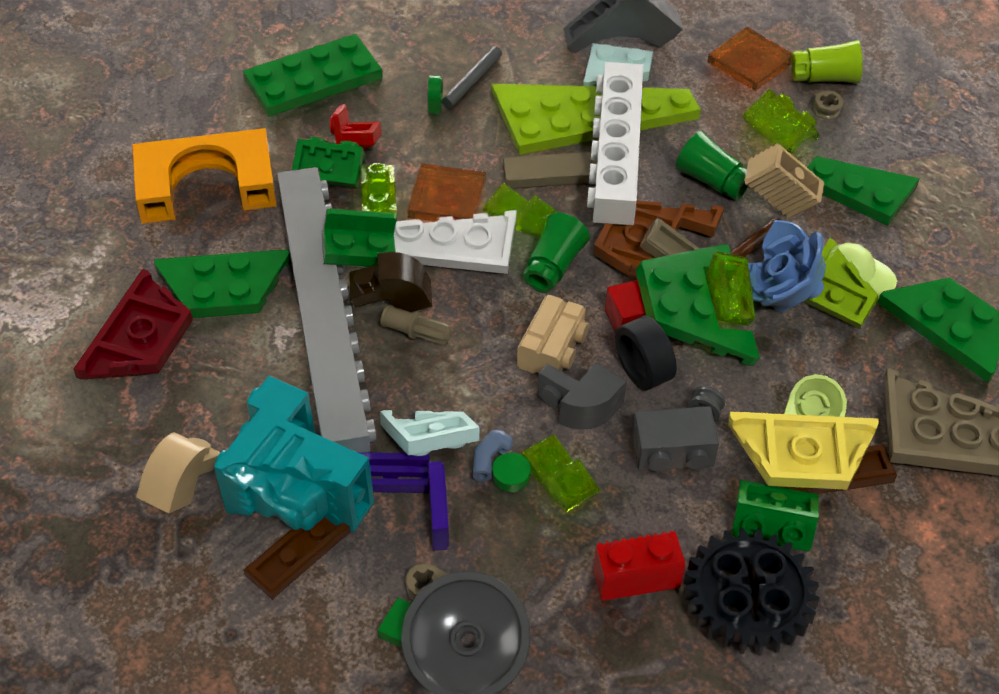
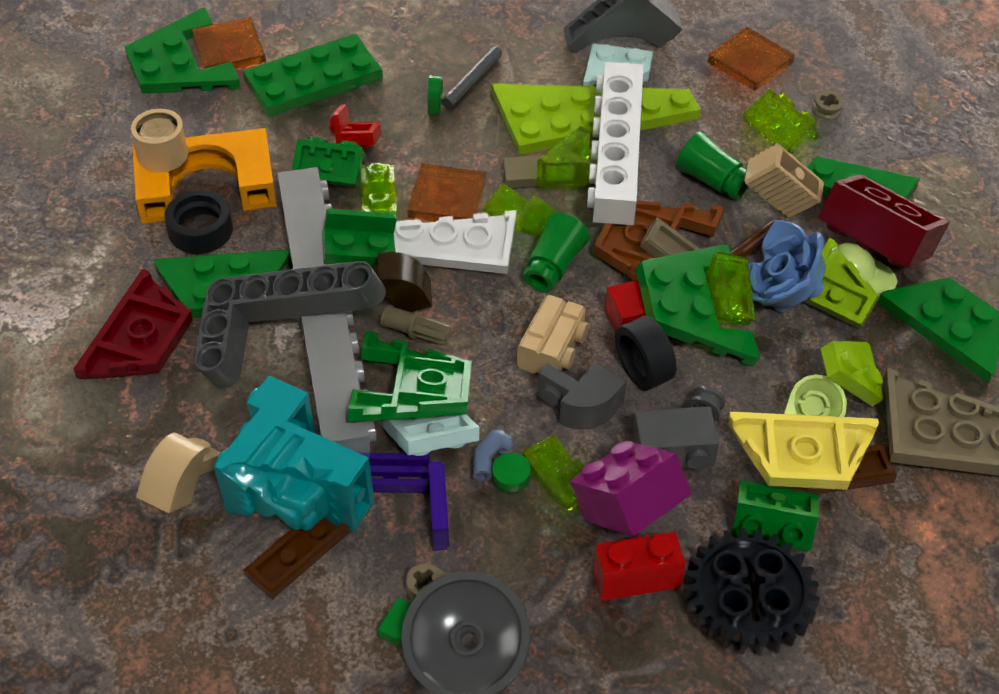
lime plant [791,40,863,84] -> none
none -> green wing [124,7,241,94]
none -> tan piece [131,109,188,172]
none -> black tyre [164,190,233,254]
none -> clear orange tile [192,17,266,69]
none -> dark grey beam [194,261,386,388]
none -> green wing [348,331,472,422]
none -> clear neon green slope [537,126,591,187]
none -> magenta brick [569,441,692,537]
none -> dark red brick [818,174,950,268]
none -> lime wing [821,341,885,407]

